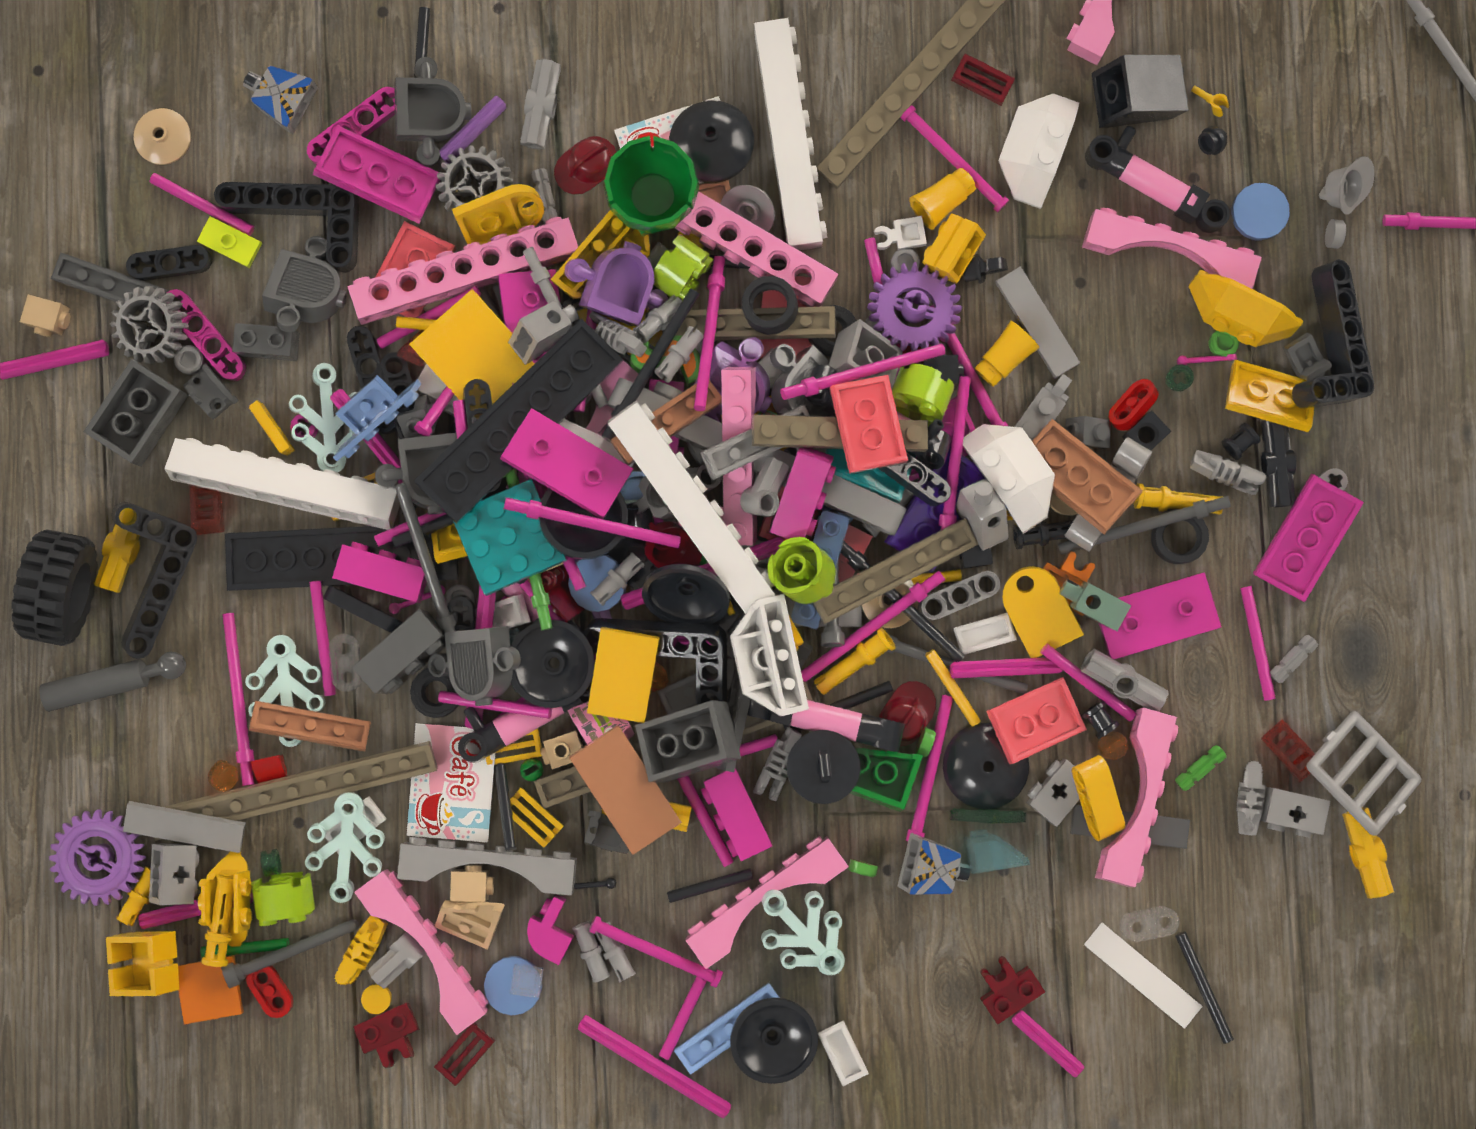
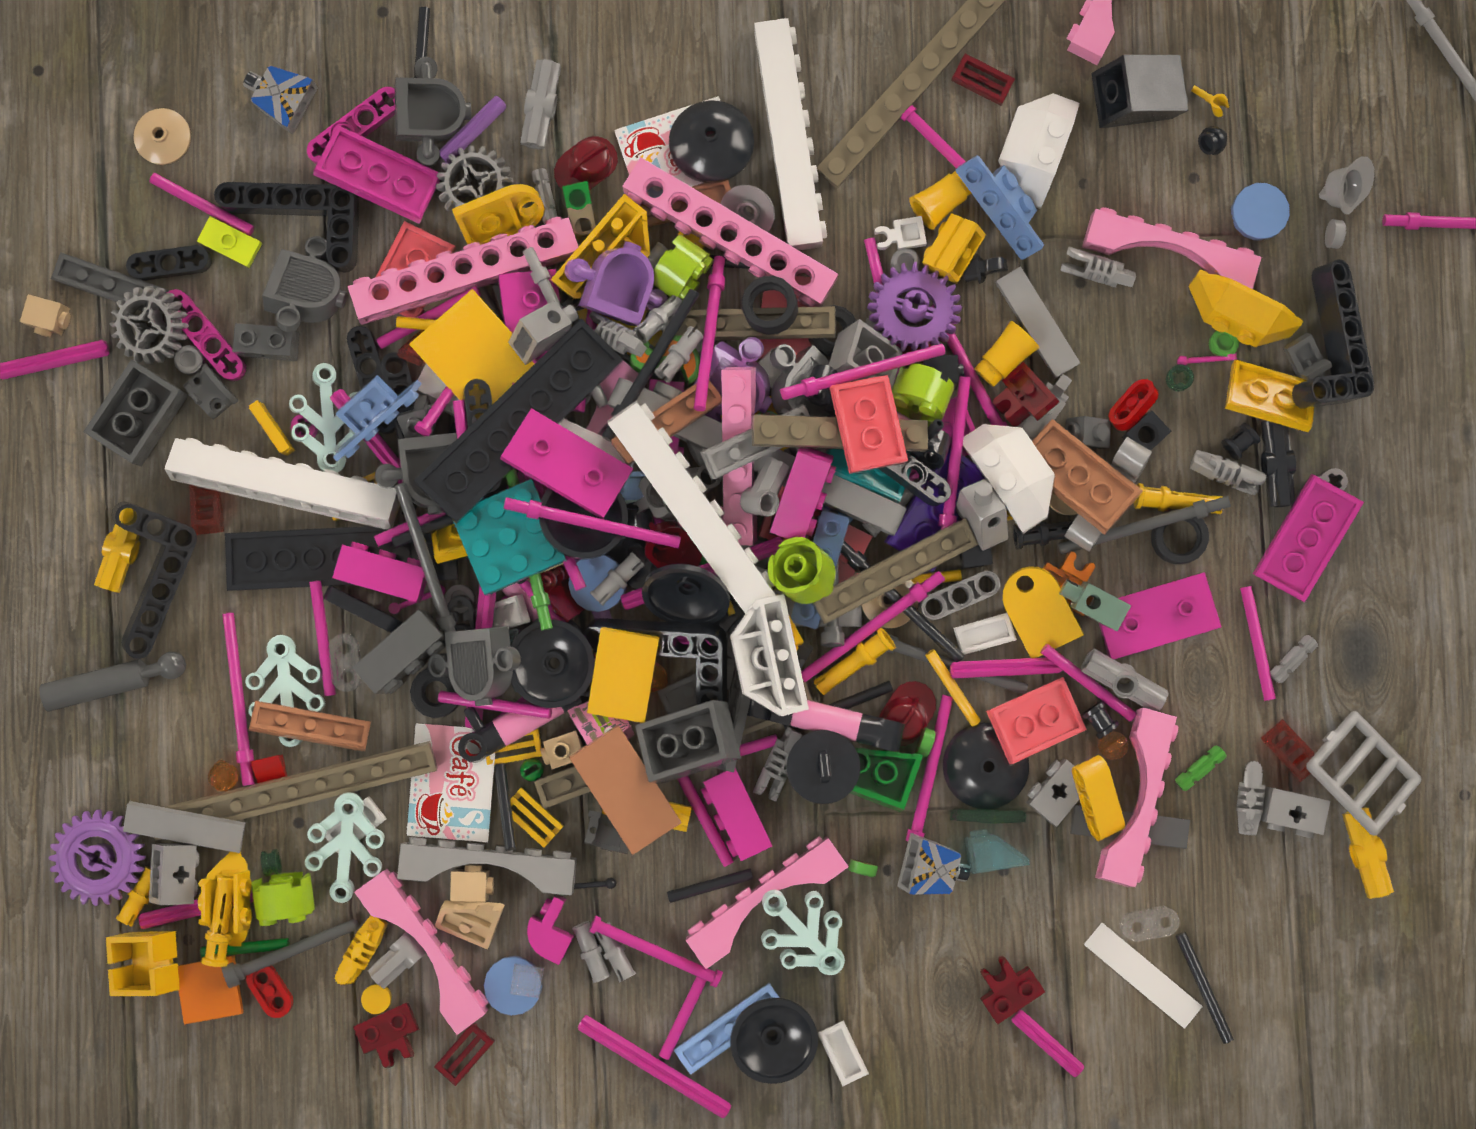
black tyre [11,529,98,646] -> none
green plate [603,136,699,237] -> none
piece [1085,126,1230,233] -> none
none -> leg [562,181,596,238]
none -> medium blue bracket [956,155,1044,260]
none -> dark red plate [993,362,1059,427]
none -> light grey hinge [1060,247,1136,288]

